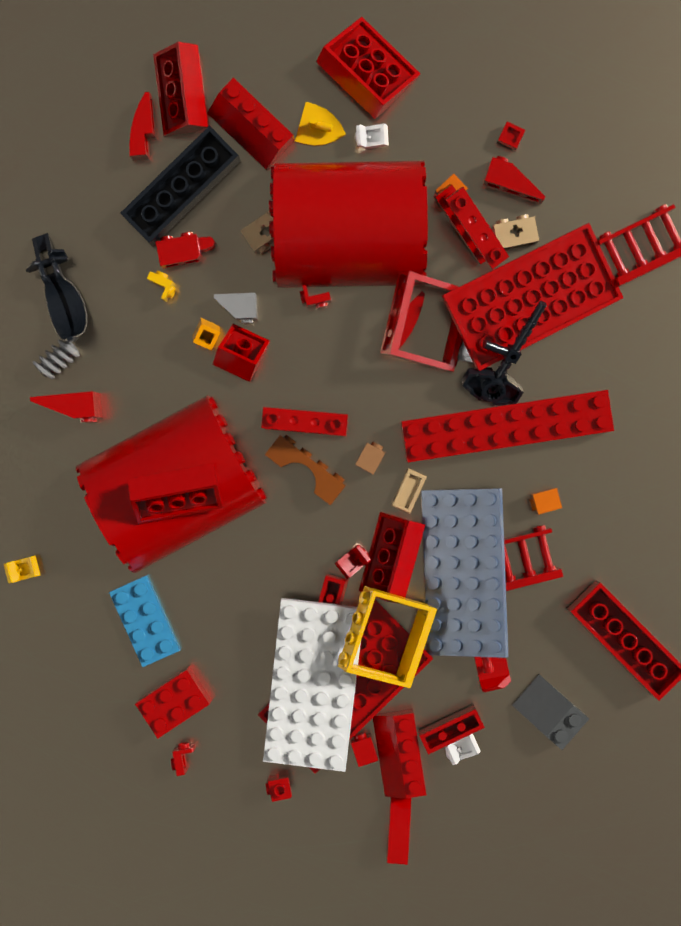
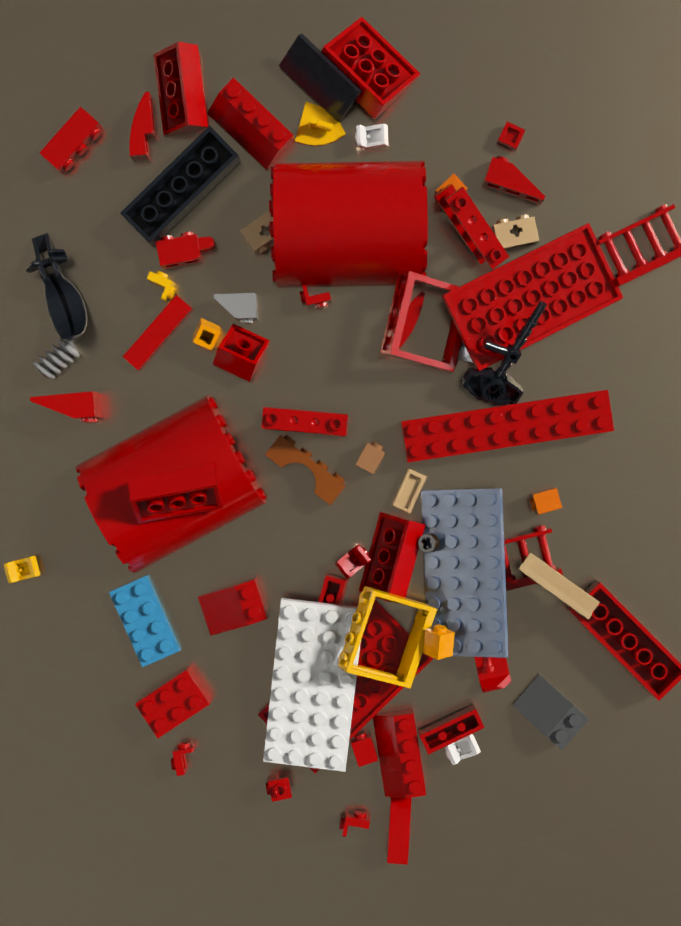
none -> red brick [40,106,102,173]
none -> red tile [123,295,192,371]
none -> red slope [198,578,269,636]
none -> black tile [279,33,362,122]
none -> red bracket [339,810,370,837]
none -> dark brown bush [418,533,440,553]
none -> light orange brick [423,625,455,660]
none -> tan fence [518,553,600,619]

